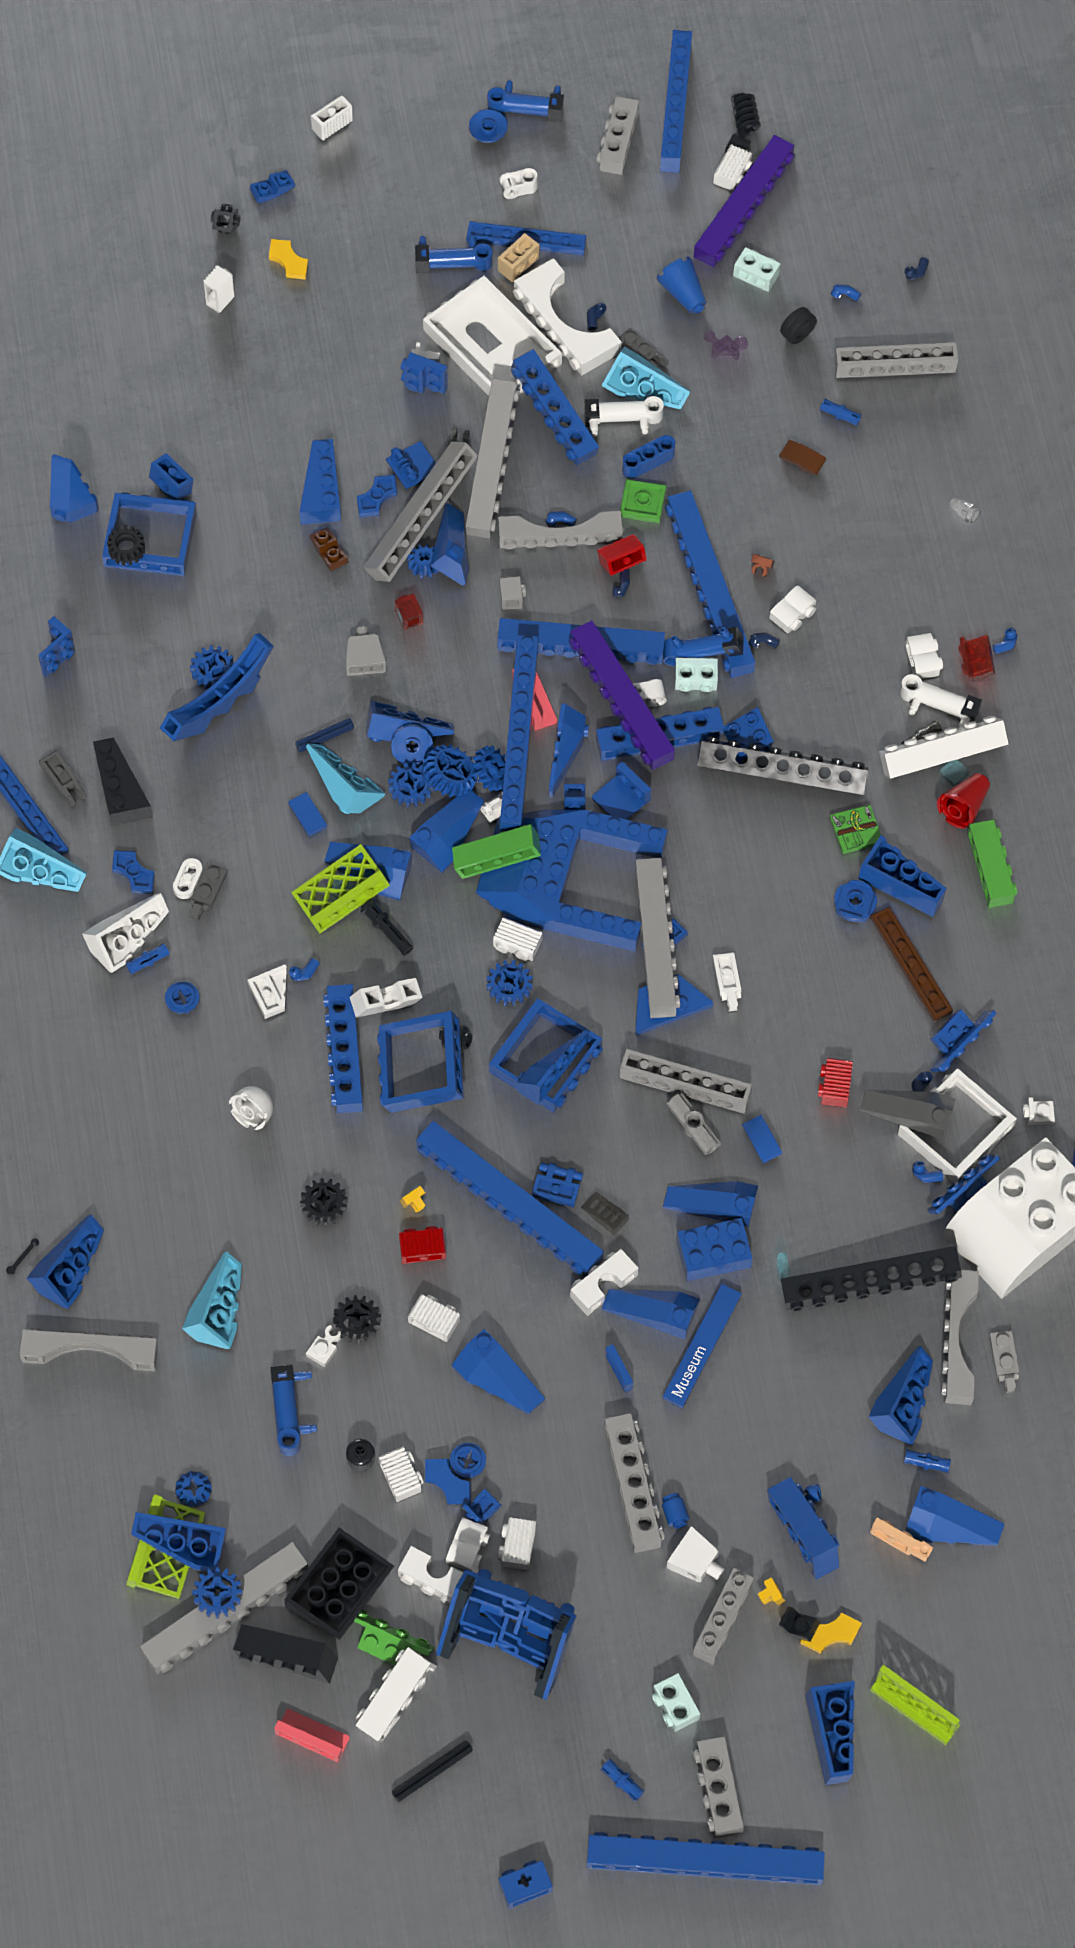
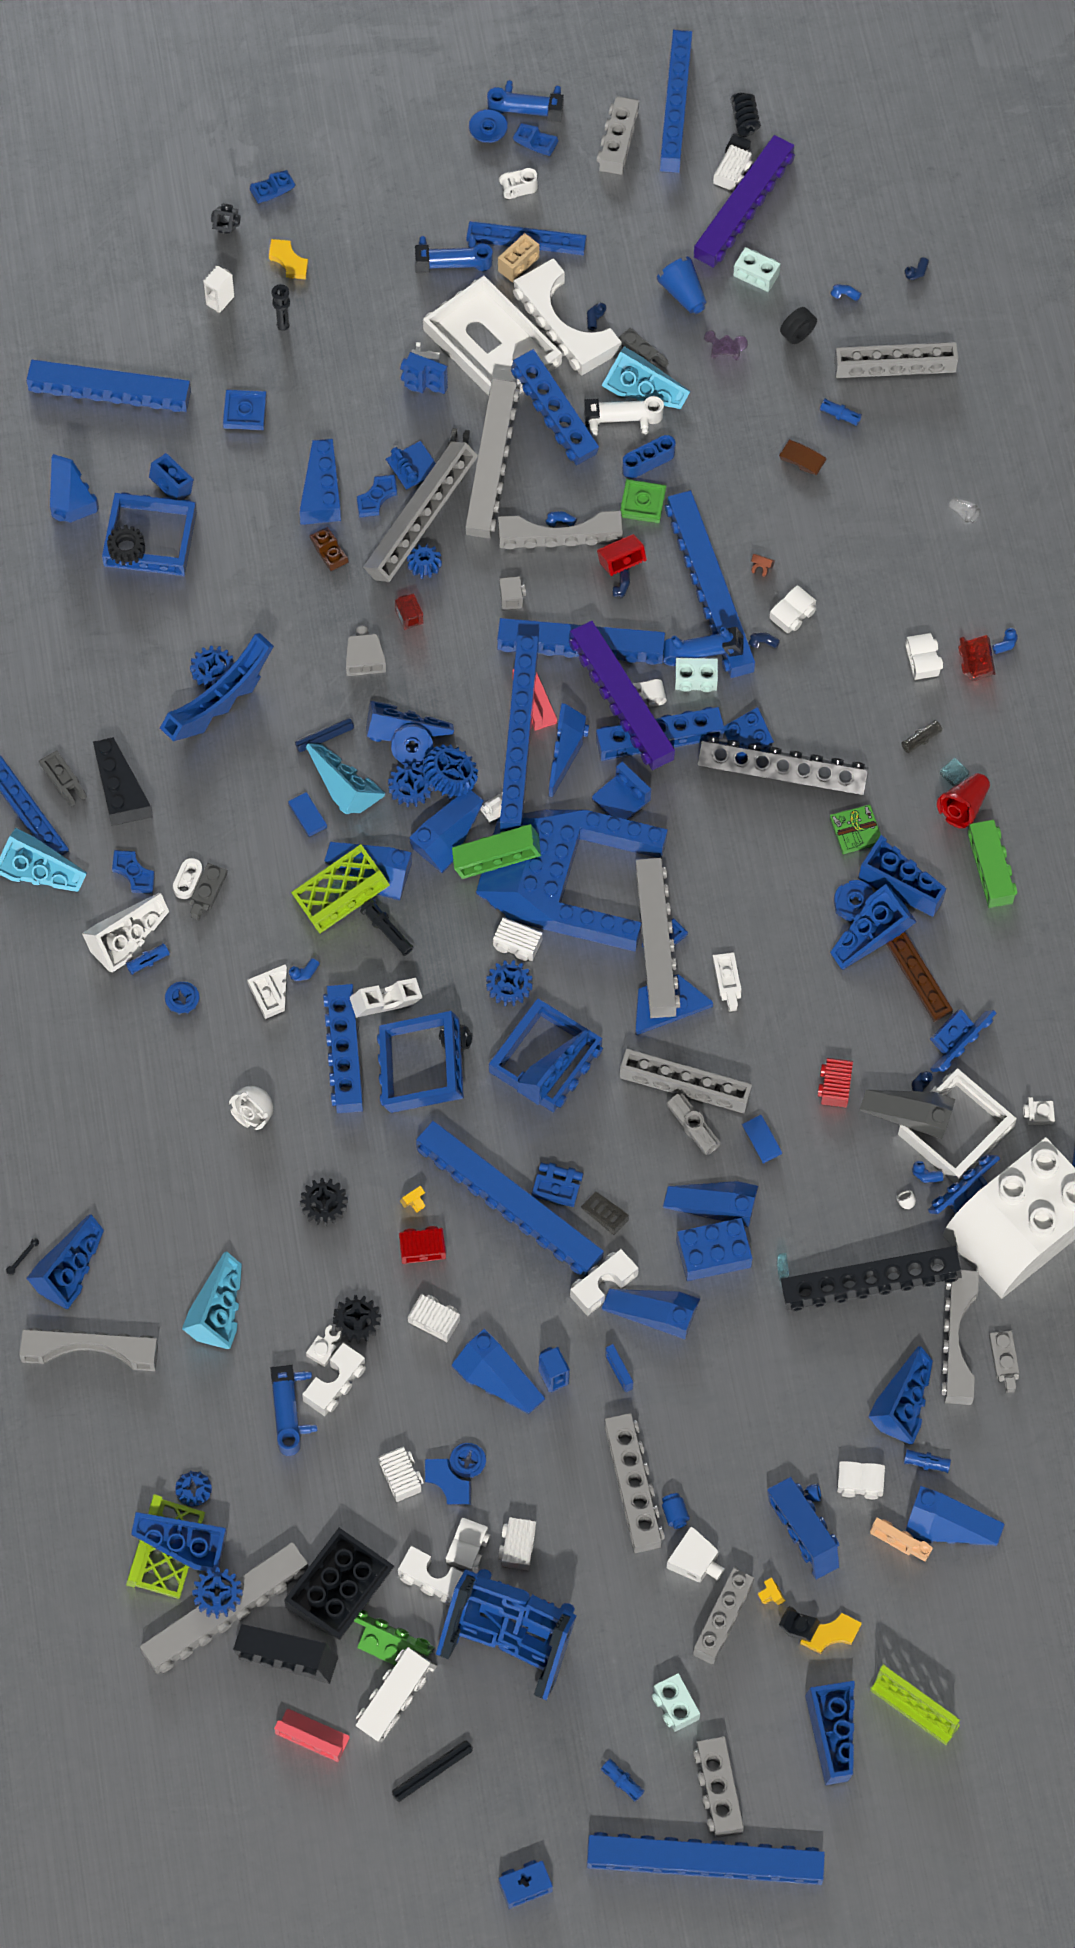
blue bracket [38,616,75,677] -> none
white brick [311,95,353,140] -> none
black head [346,1439,375,1471] -> none
blue wedge [430,503,469,586] -> none
blue bracket [462,1489,502,1525] -> none
blue gear [472,745,506,791] -> none
blue bracket [564,784,586,810] -> none
blue tile [663,1284,742,1409] -> none
white brick [879,716,1008,779] -> none
white piece [900,674,982,729] -> none
none -> blue brick [26,359,191,412]
none -> blue plate [223,390,267,430]
none -> black pin [271,284,290,331]
none -> white arch [302,1343,366,1416]
none -> blue slope [513,123,559,156]
none -> blue brick [539,1347,570,1392]
none -> blue wedge [830,884,917,970]
none -> white brick [837,1461,885,1499]
none -> white hinge [897,1190,916,1209]

